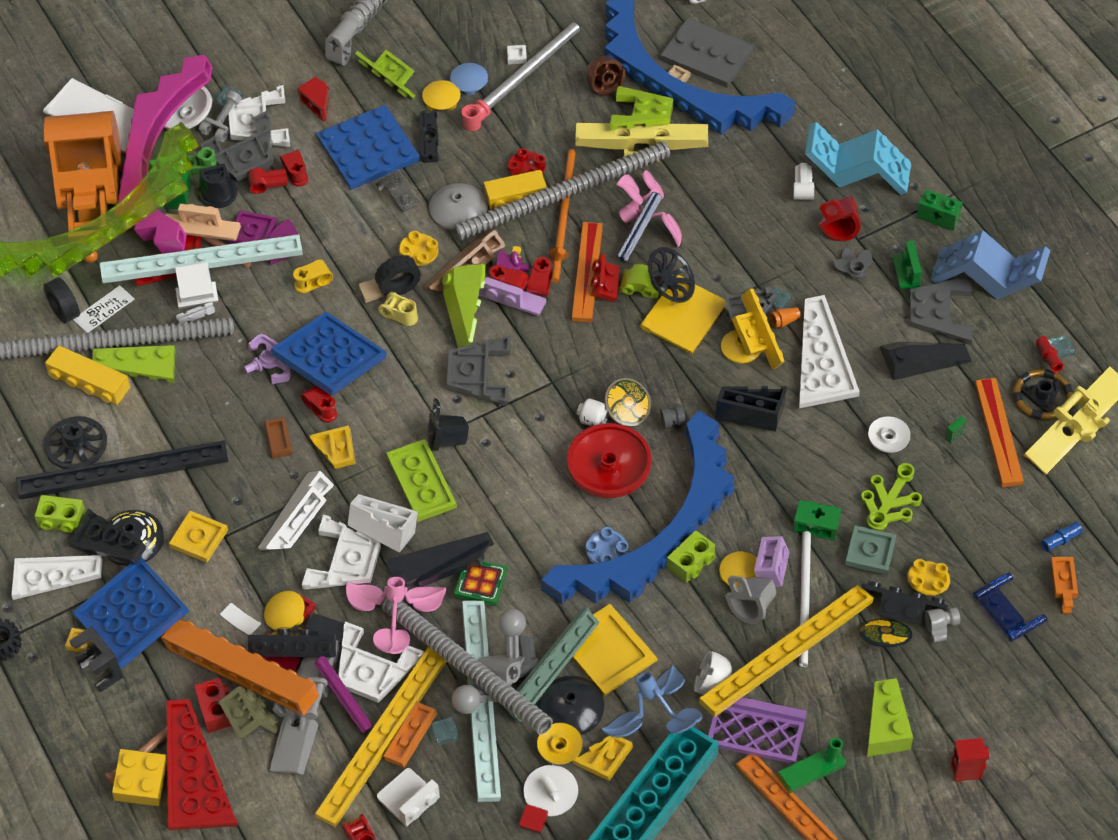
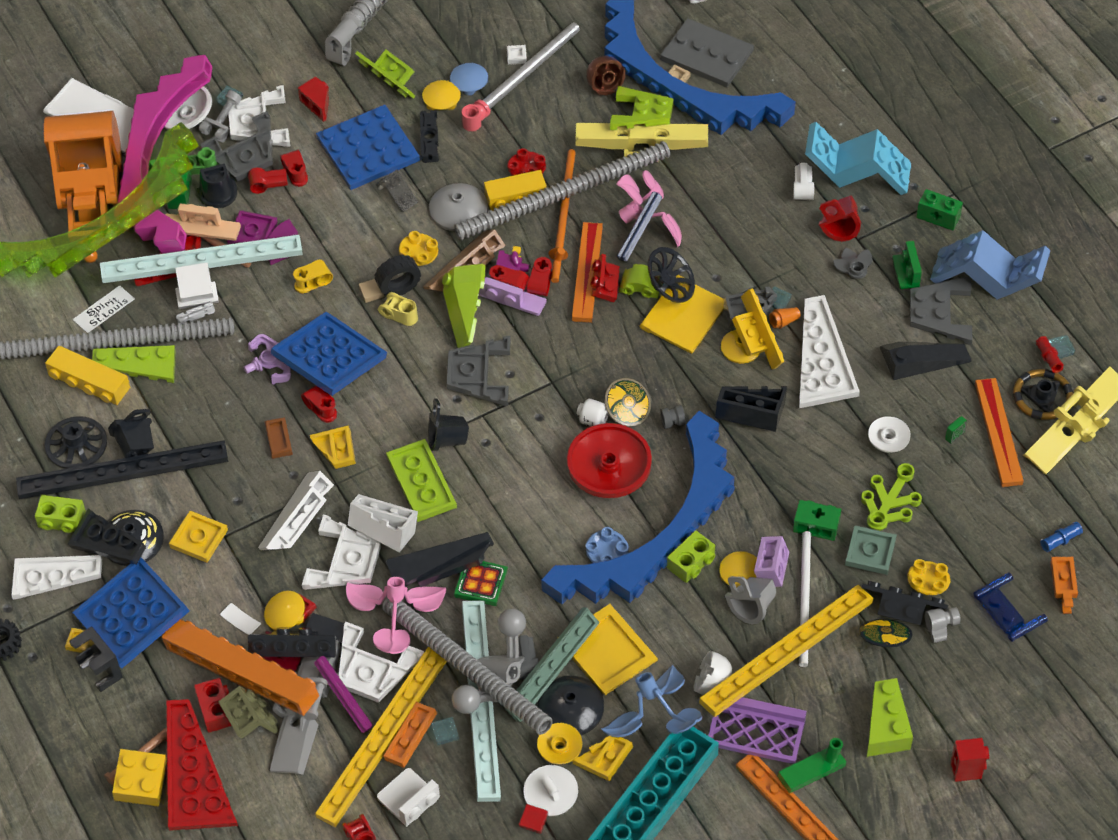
black tyre [43,277,80,324] -> none
none -> black container [108,409,154,458]

